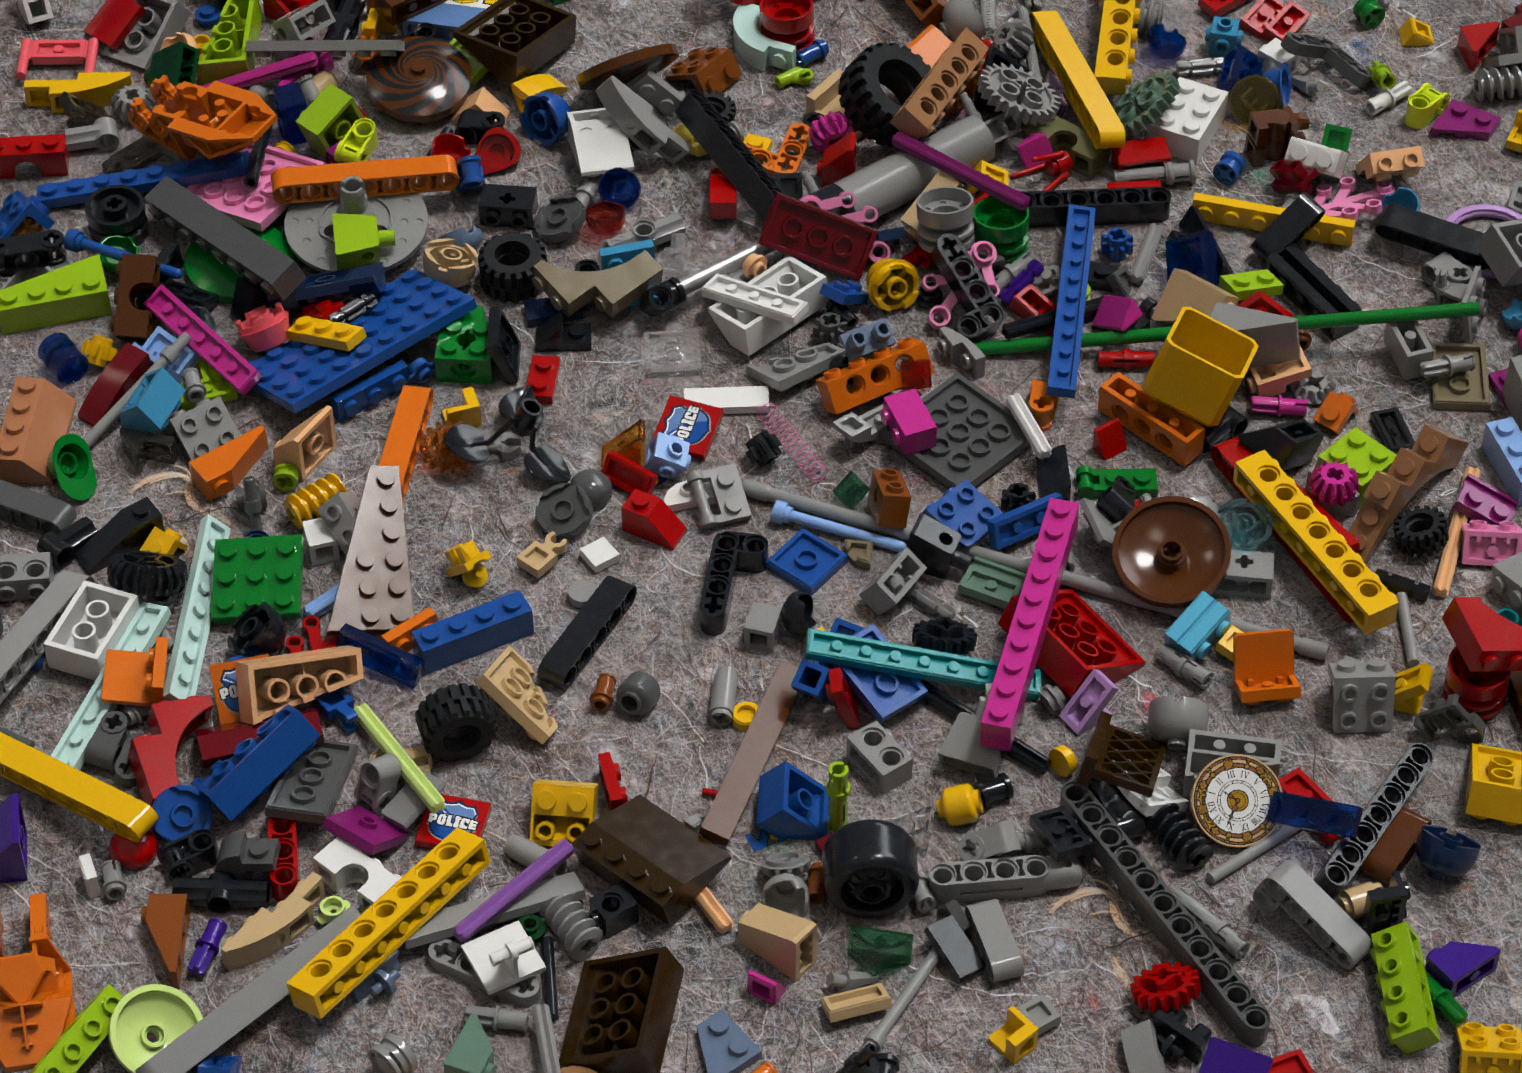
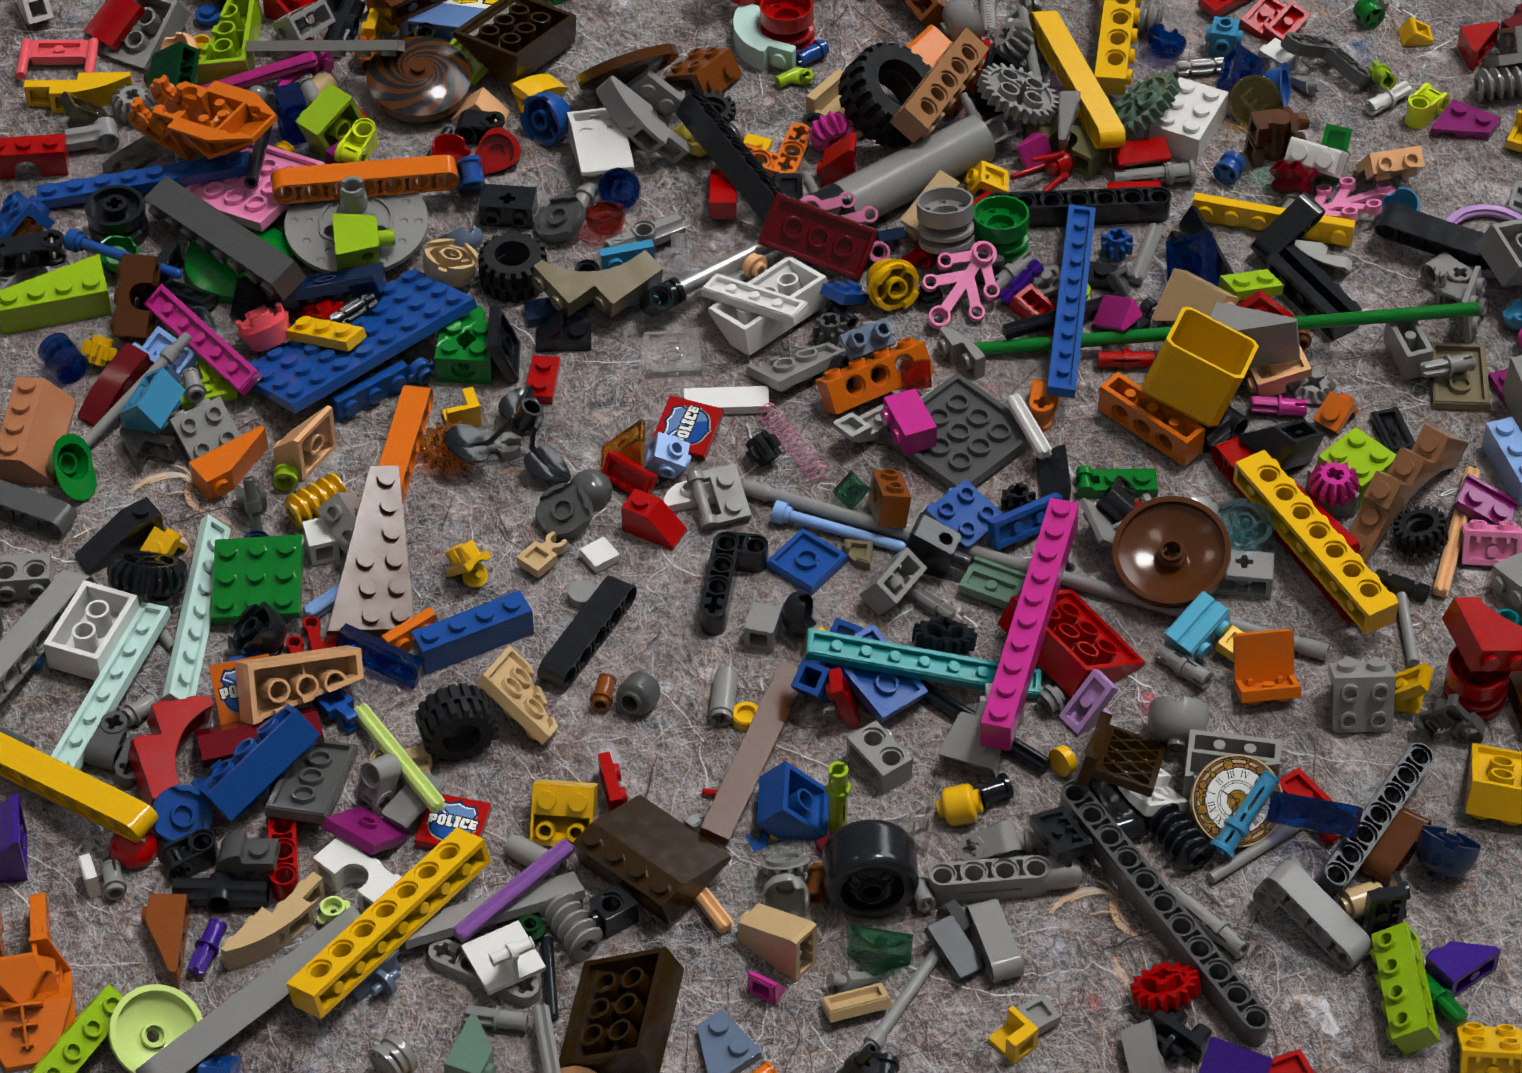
black piece [37,517,98,569] -> none
orange bracket [101,637,169,707] -> none
magenta axle [892,132,1030,211] -> none
black beam [932,233,1005,343] -> none
red slope [1092,418,1127,460] -> none
none -> light grey slope [1058,91,1081,151]
none -> dark azure pin [1209,770,1280,859]
none -> white slope [1295,239,1352,272]

